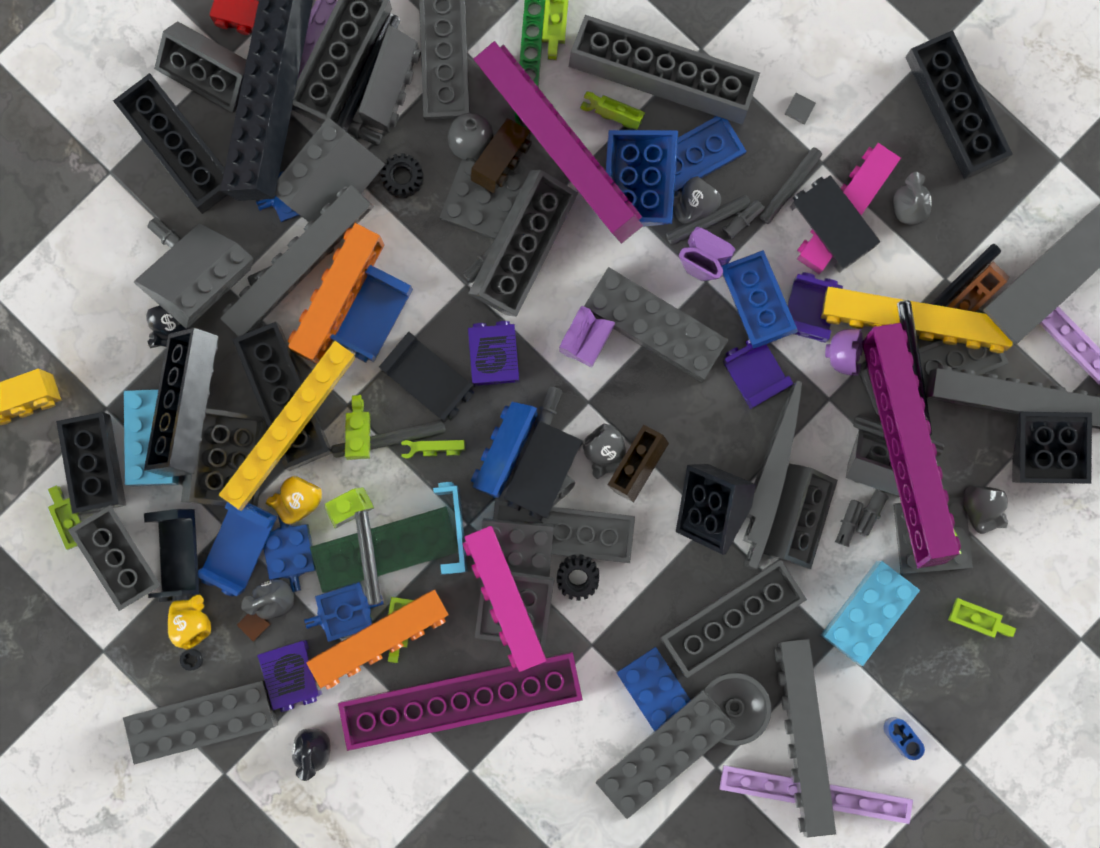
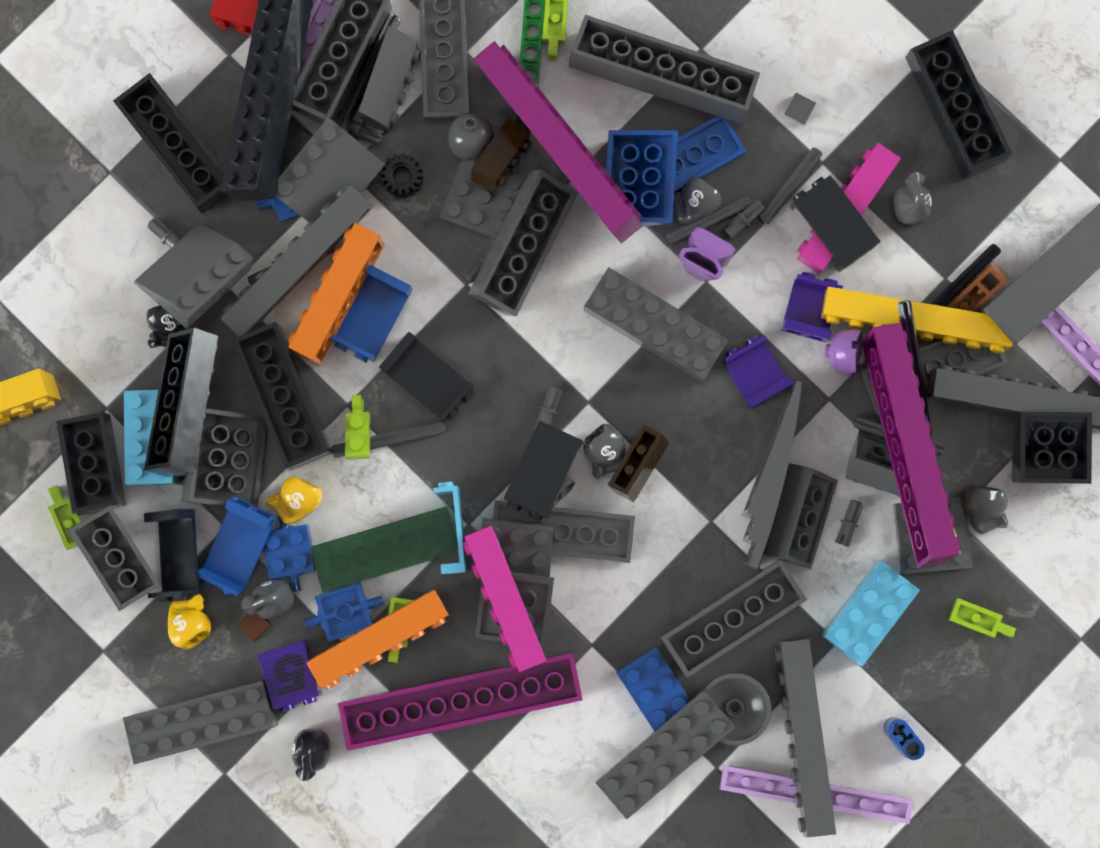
dark grey slope [154,21,247,113] -> none
black bush [180,649,203,671] -> none
yellow brick [219,341,355,511] -> none
lime torso [324,487,374,529] -> none
dark grey axle [355,510,381,605] -> none
lime plate [401,440,466,459] -> none
dark purple panel [468,321,520,386] -> none
blue slope [471,402,538,500] -> none
black tyre [557,554,599,601] -> none
medium lavender piece [559,306,615,368] -> none
lime plate [580,91,645,130] -> none
black slope [675,464,756,555] -> none
blue plate [721,250,797,349] -> none
dark grey axle [856,490,889,536] -> none

